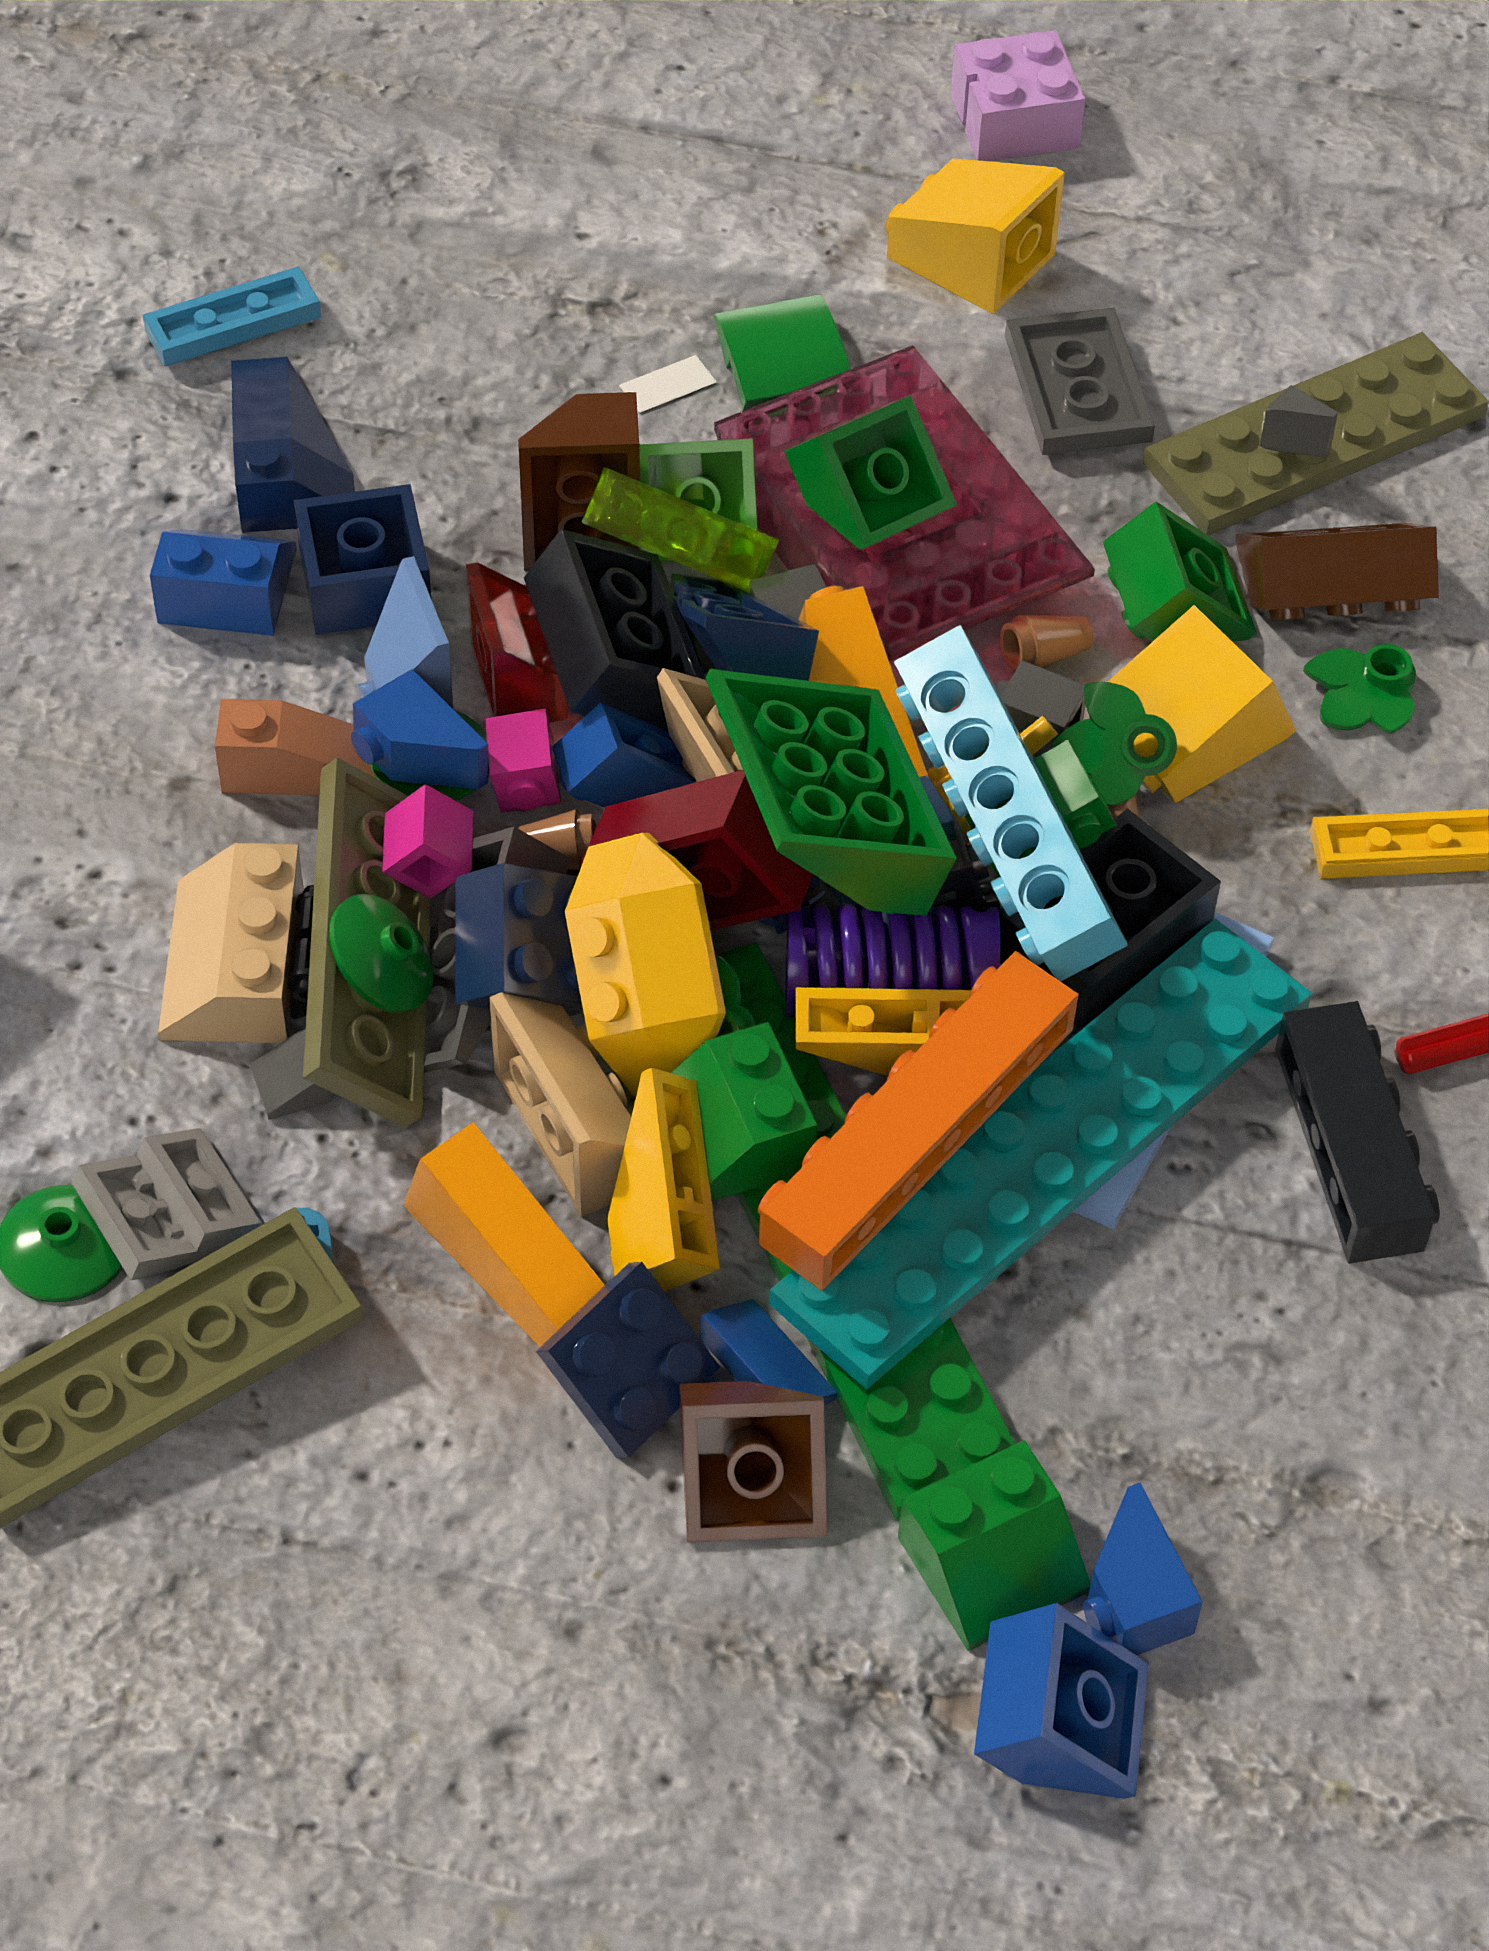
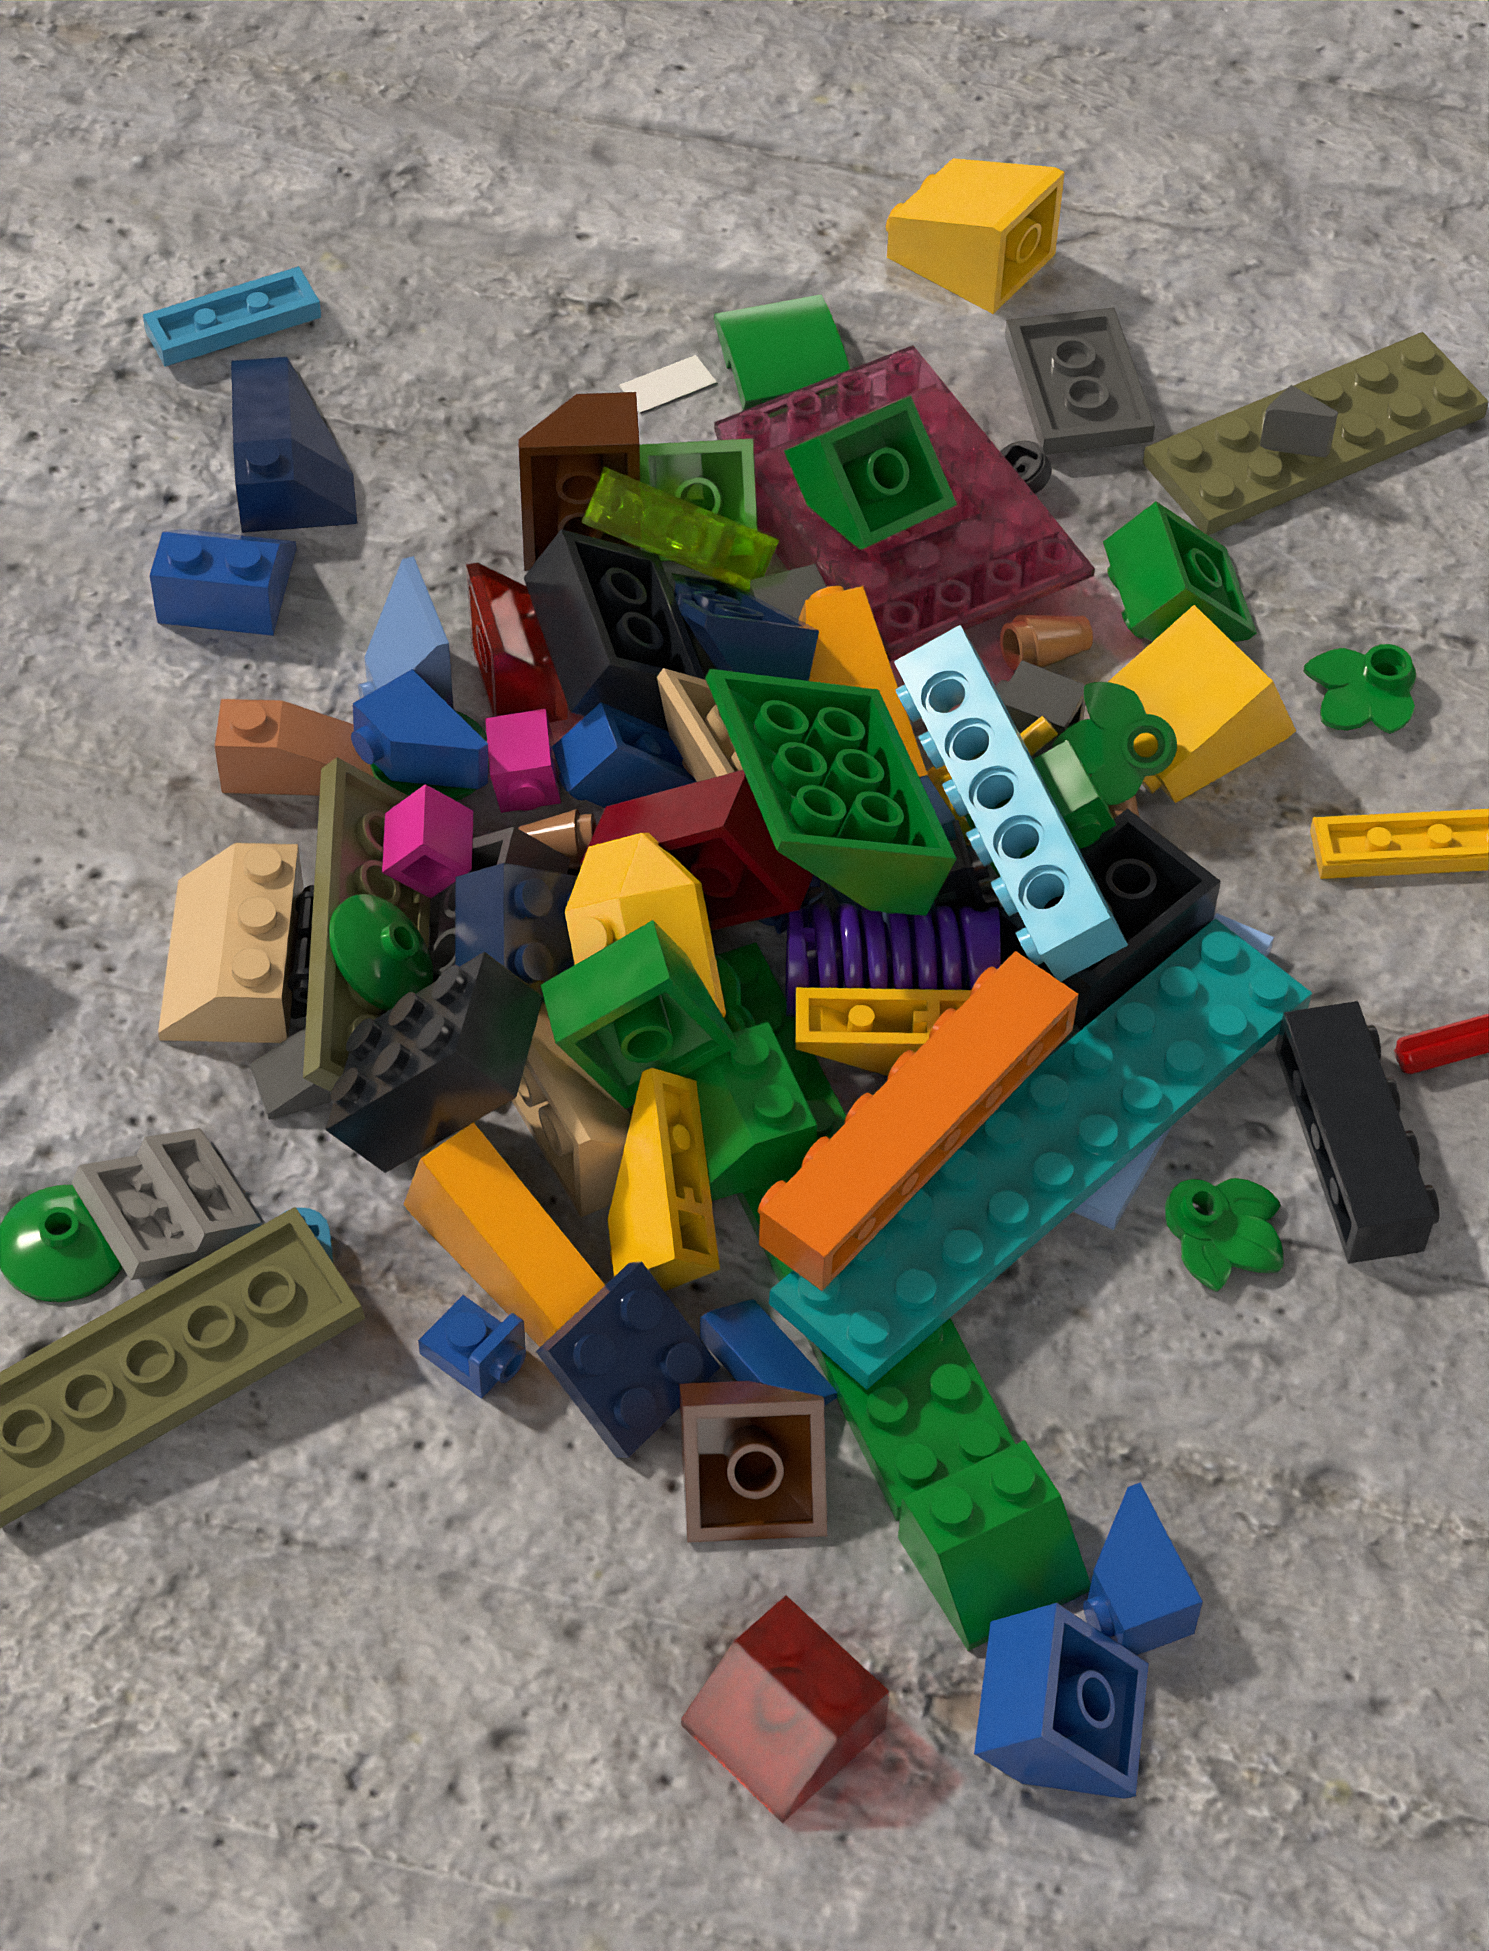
dark blue brick [293,484,432,635] -> none
lavender piece [950,30,1085,161] -> none
reddish brown slope [1236,523,1439,620] -> none
none -> black brick [325,951,544,1173]
none -> blue bracket [418,1295,526,1399]
none -> green slope [541,920,737,1109]
none -> clear red slope [681,1595,890,1824]
none -> black tile [991,440,1052,499]
none -> green plate [1165,1178,1284,1292]

